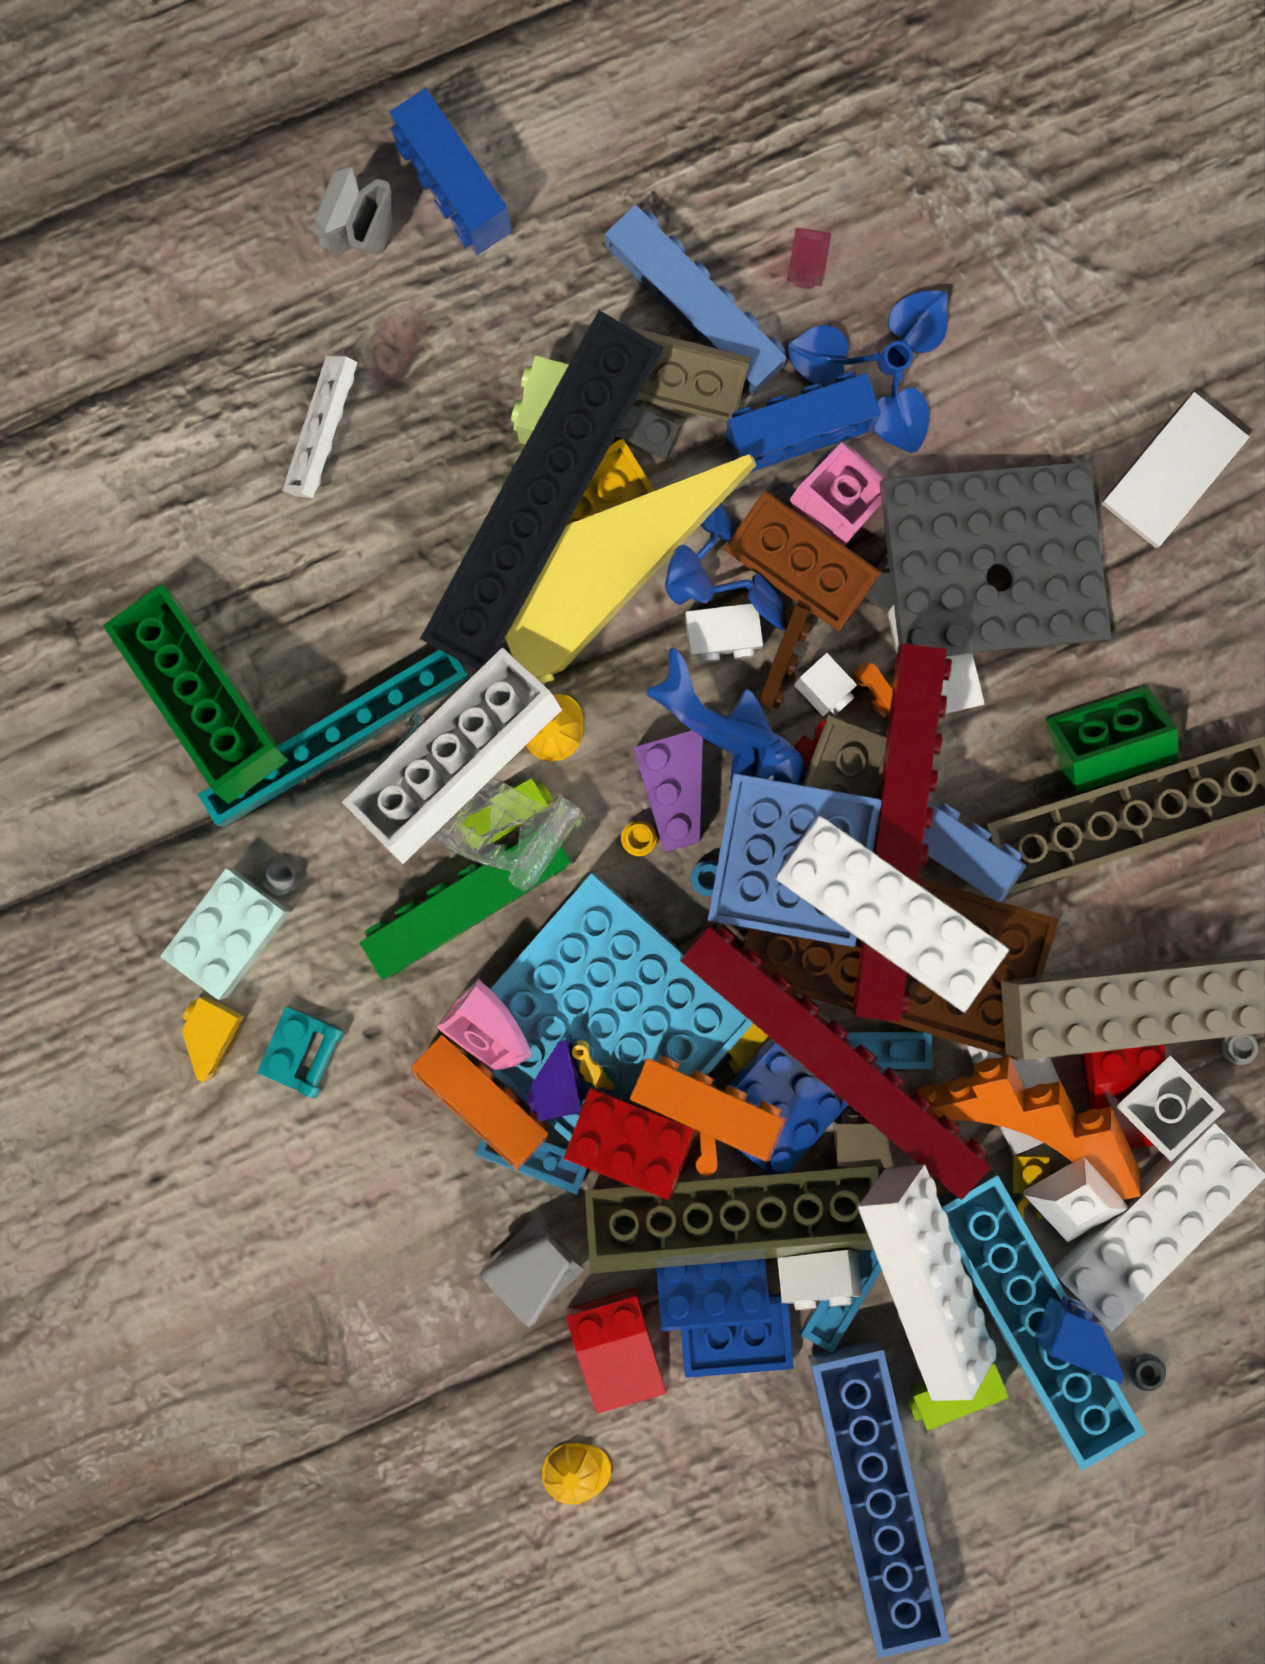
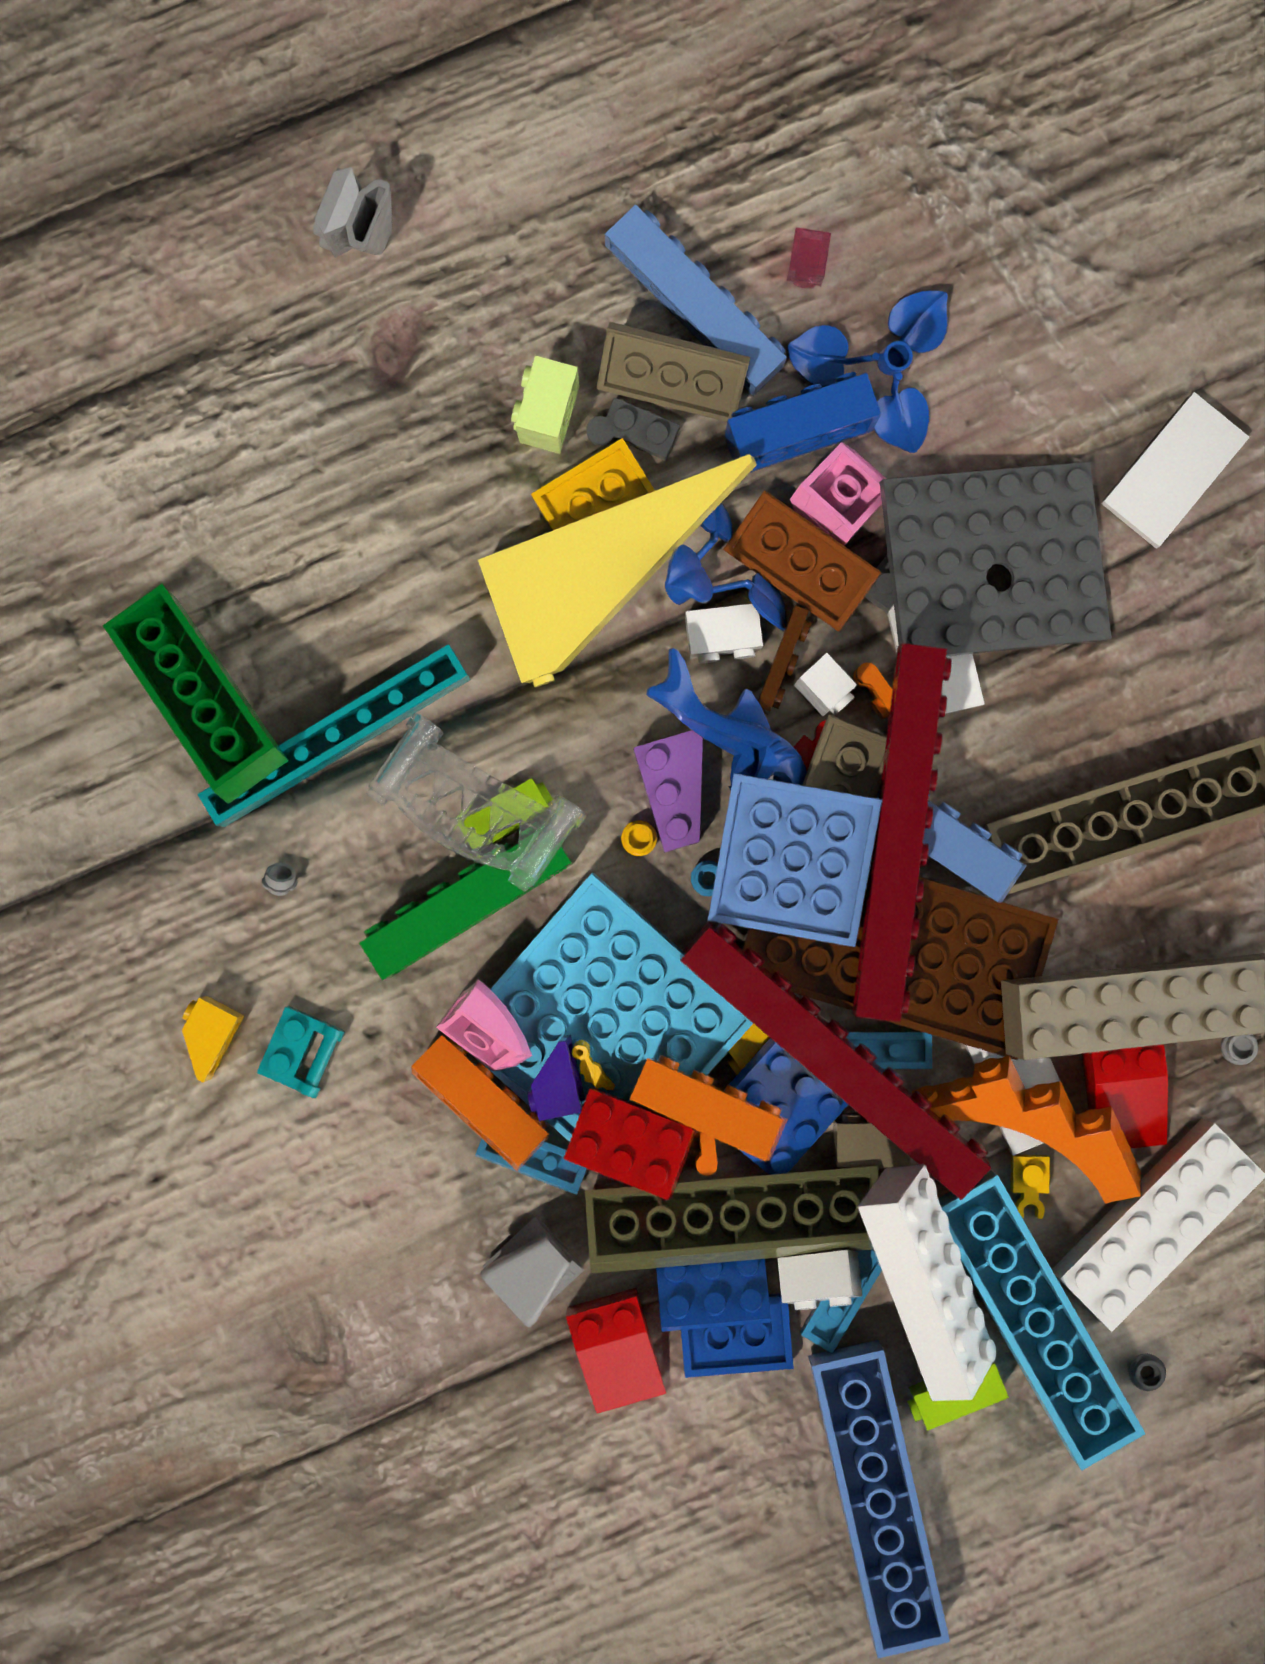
light aqua brick [160,868,292,1000] -> none
white plate [282,356,358,498] -> none
white brick [342,648,562,864] -> none
blue brick [389,88,512,256] -> none
black plate [420,310,663,671] -> none
yellow piece [526,694,583,762] -> none
yellow piece [542,1442,611,1504] -> none
white brick [773,816,1009,1012] -> none
white slope [1023,1157,1128,1242] -> none
blue slope [1034,1295,1124,1384] -> none
green slope [1046,685,1179,794] -> none
white slope [1116,1056,1225,1162] -> none

